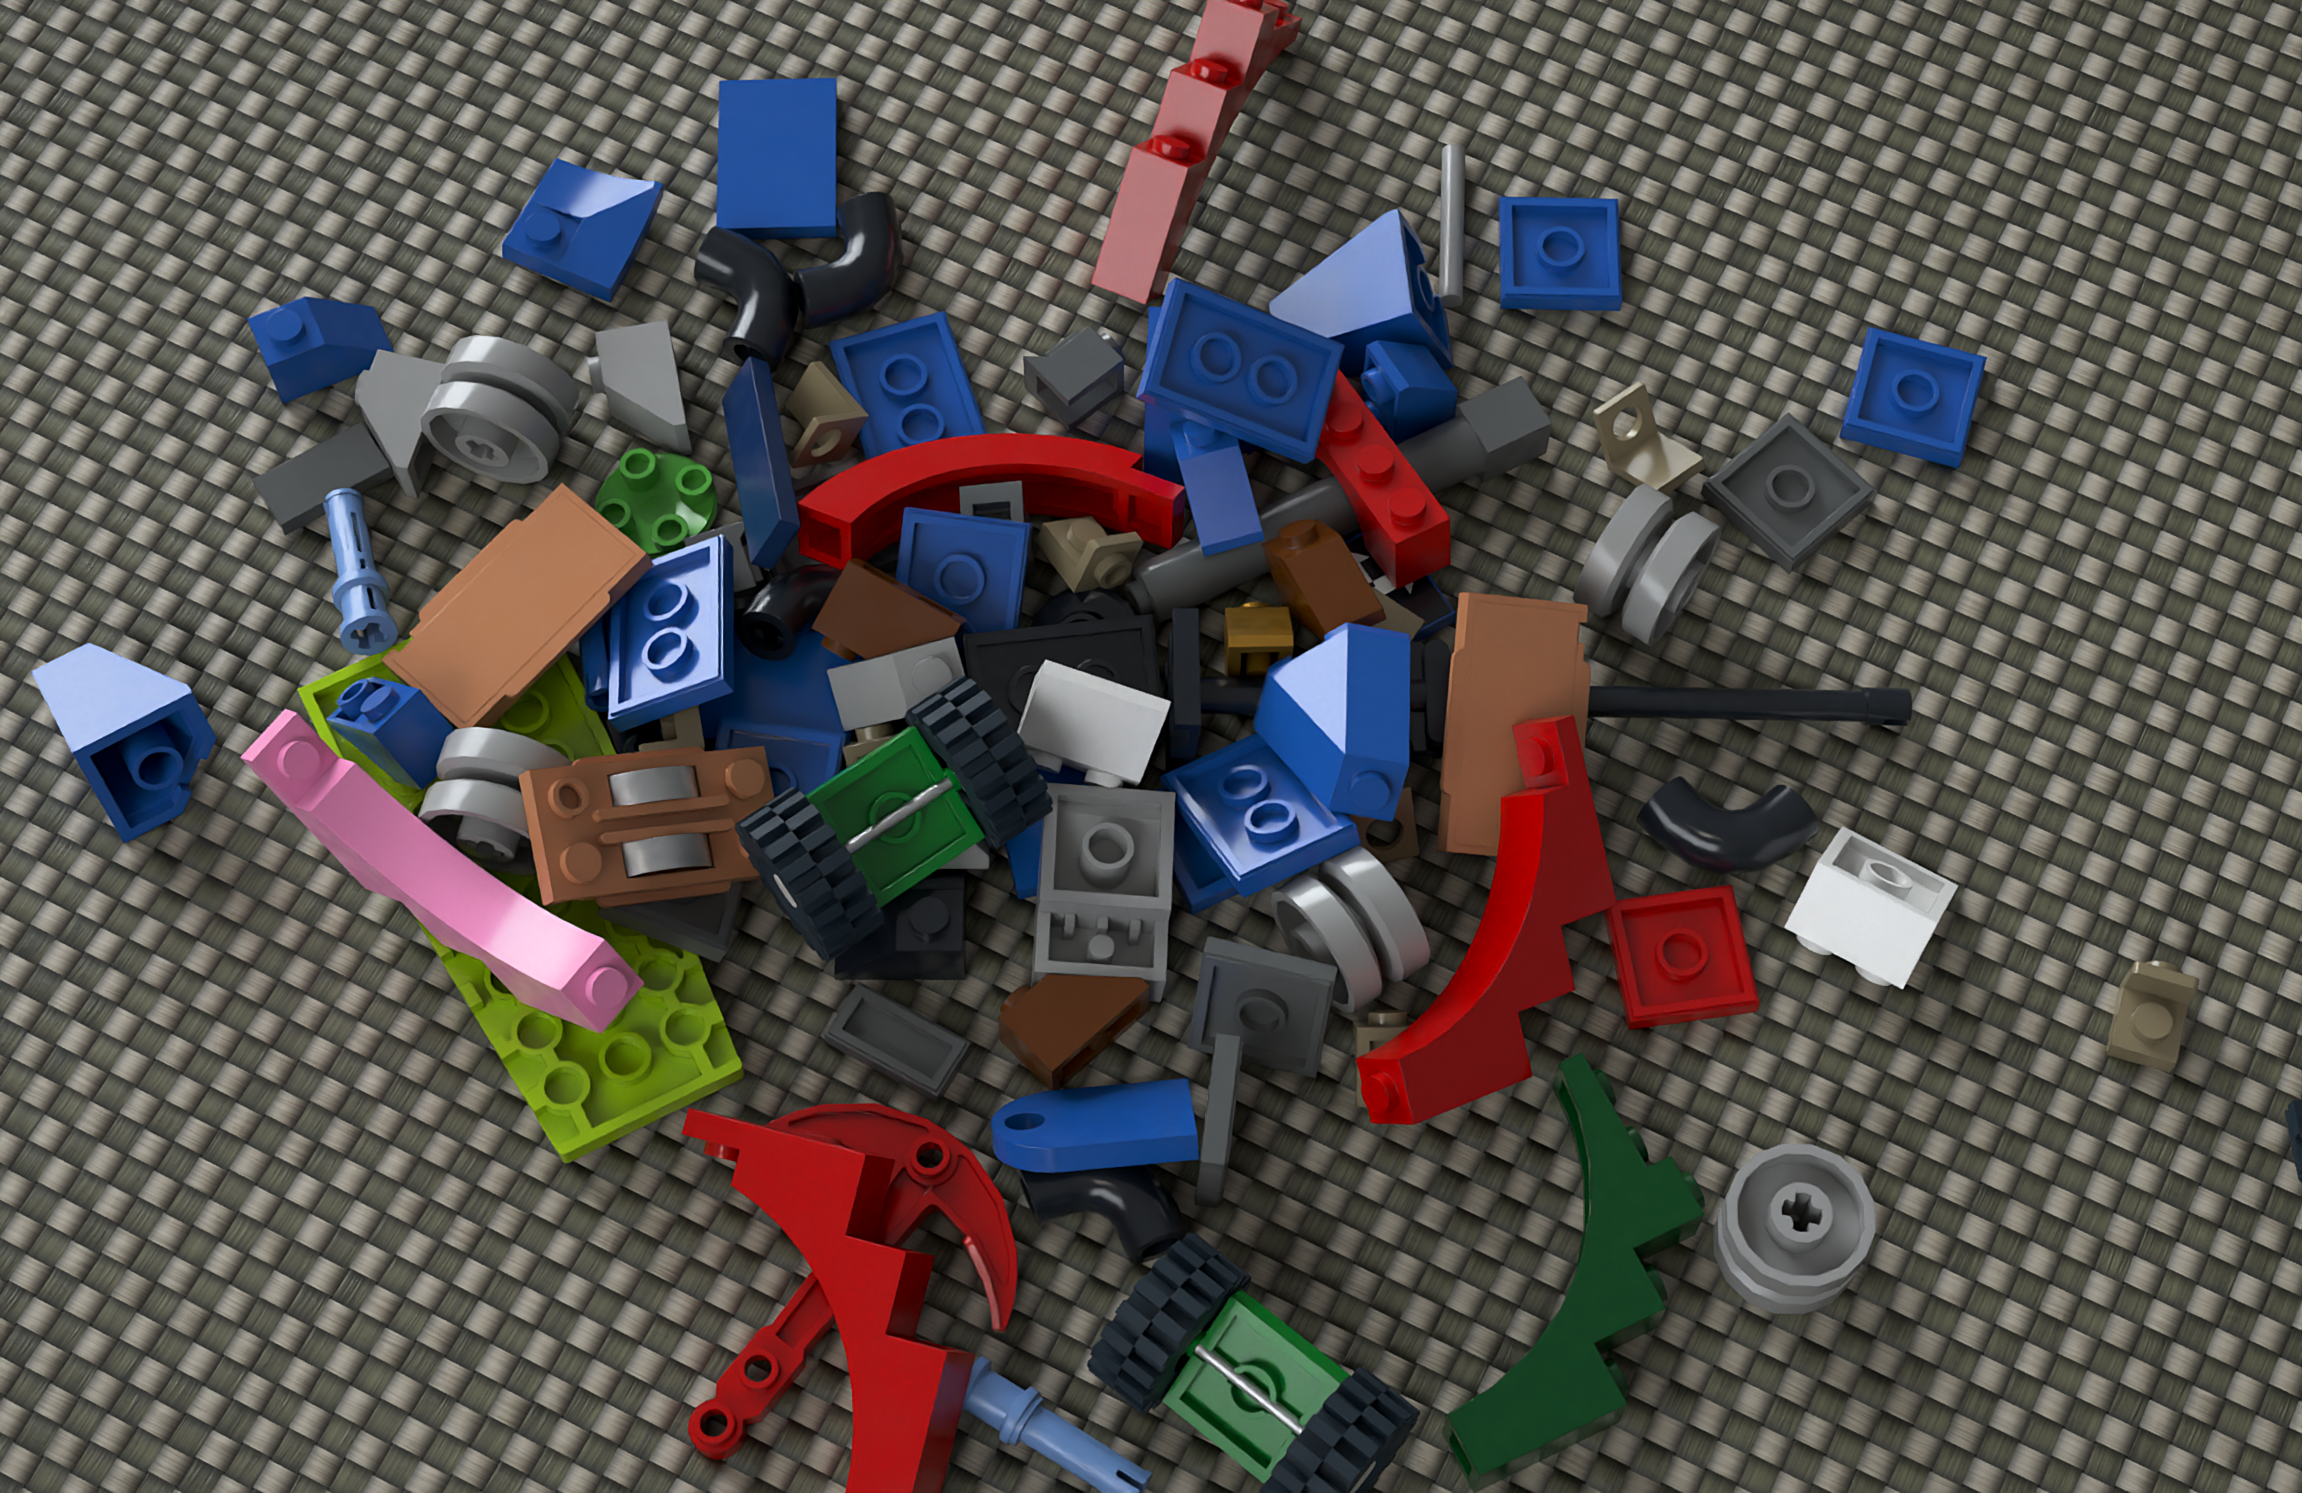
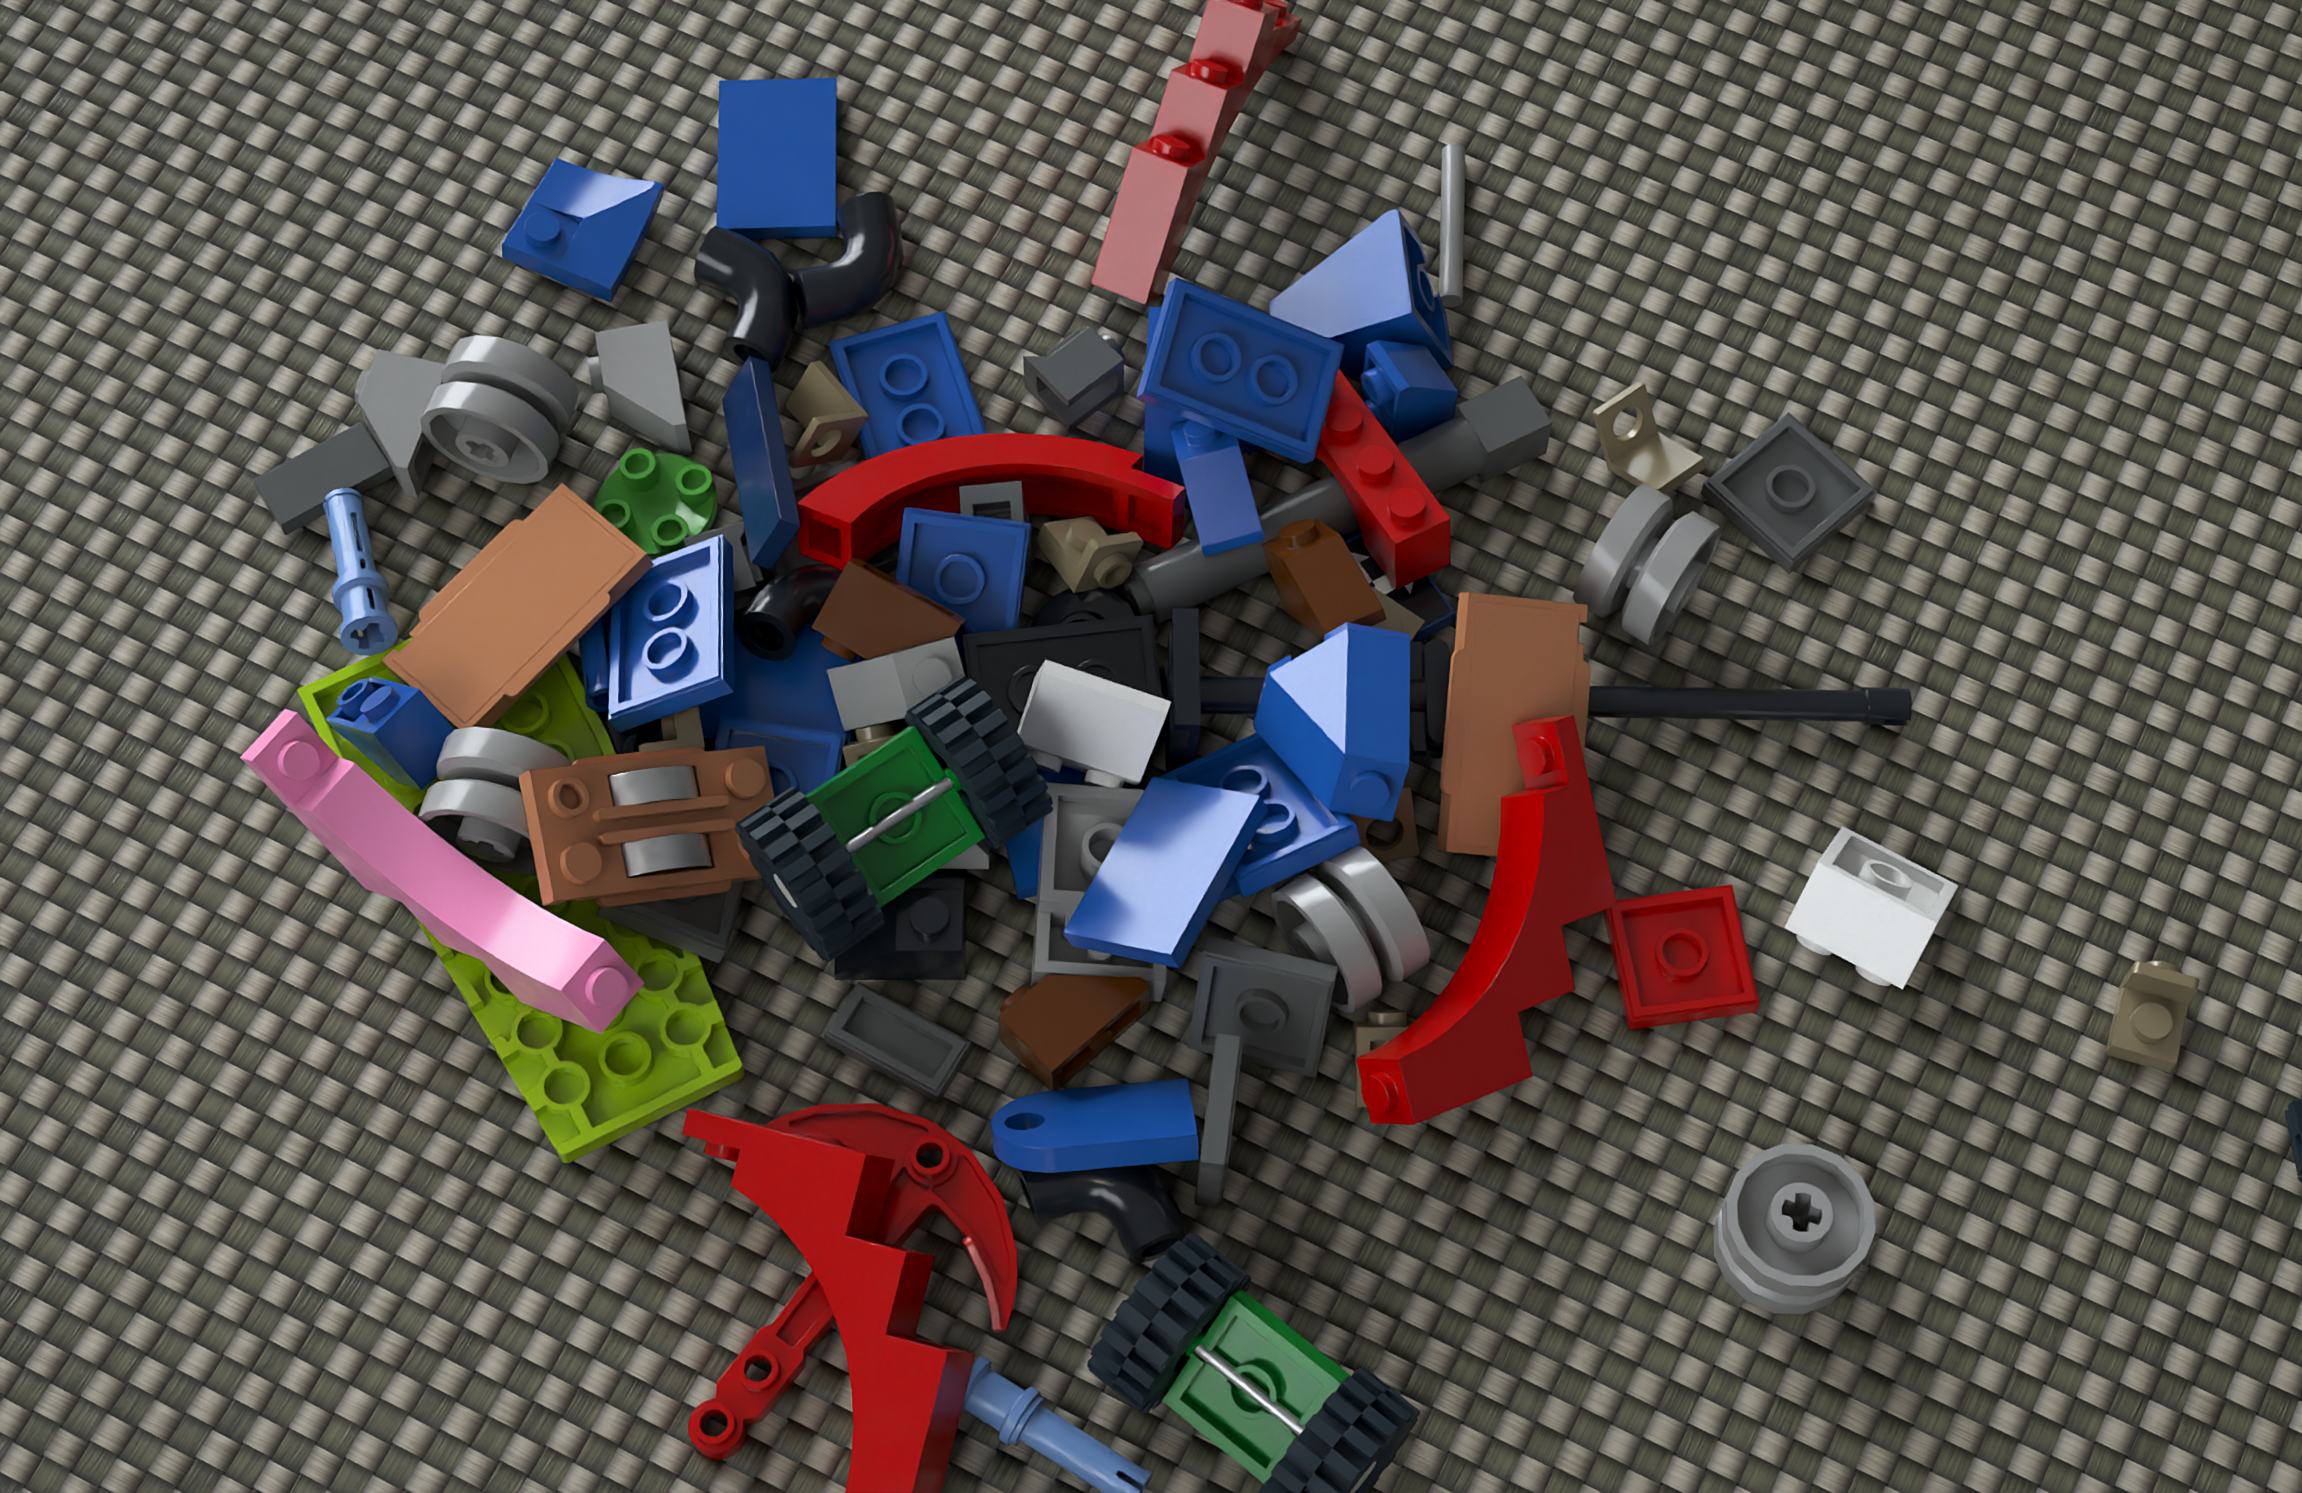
blue slope [31,642,217,844] -> none
blue slope [247,296,394,404] -> none
pearl gold slope [1224,602,1294,677] -> none
dark green arch [1442,1053,1705,1493] -> none
blue tile [1498,197,1622,311] -> none
black cylinder [1636,776,1819,874] -> none
blue tile [1839,327,1987,468] -> none
none -> tile [1063,777,1268,968]

